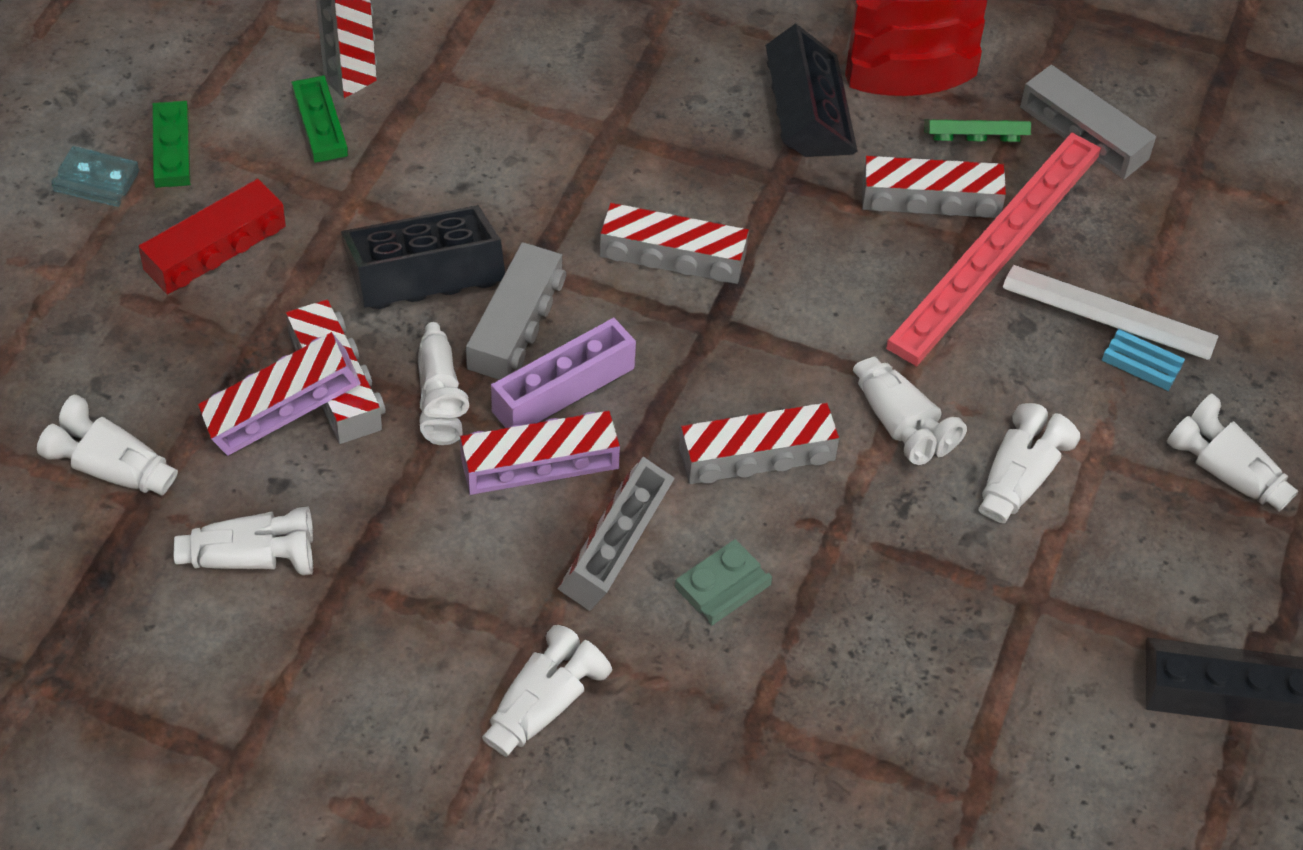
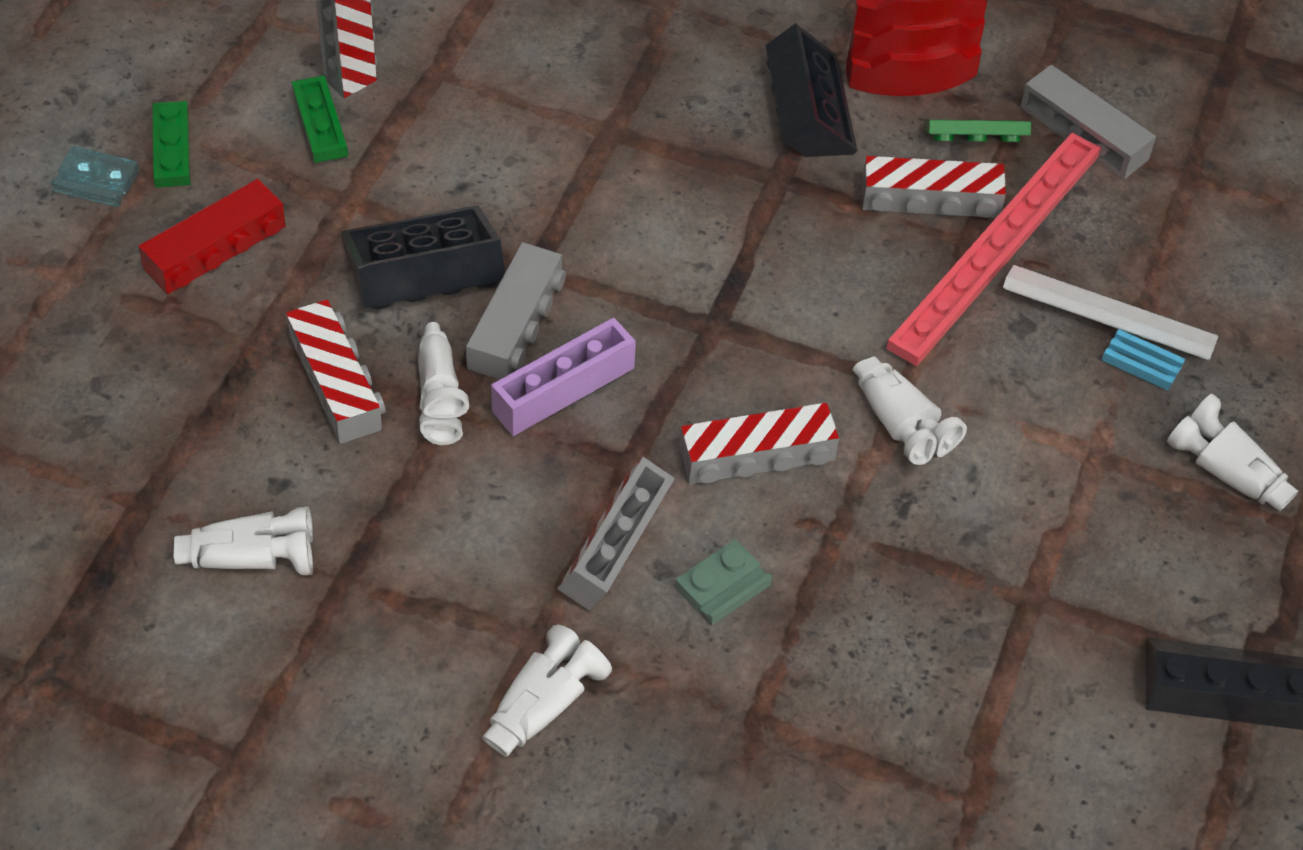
white piece [37,394,178,496] -> none
brick [198,332,361,456] -> none
brick [460,411,620,495] -> none
brick [600,203,749,284] -> none
white piece [979,403,1080,523] -> none

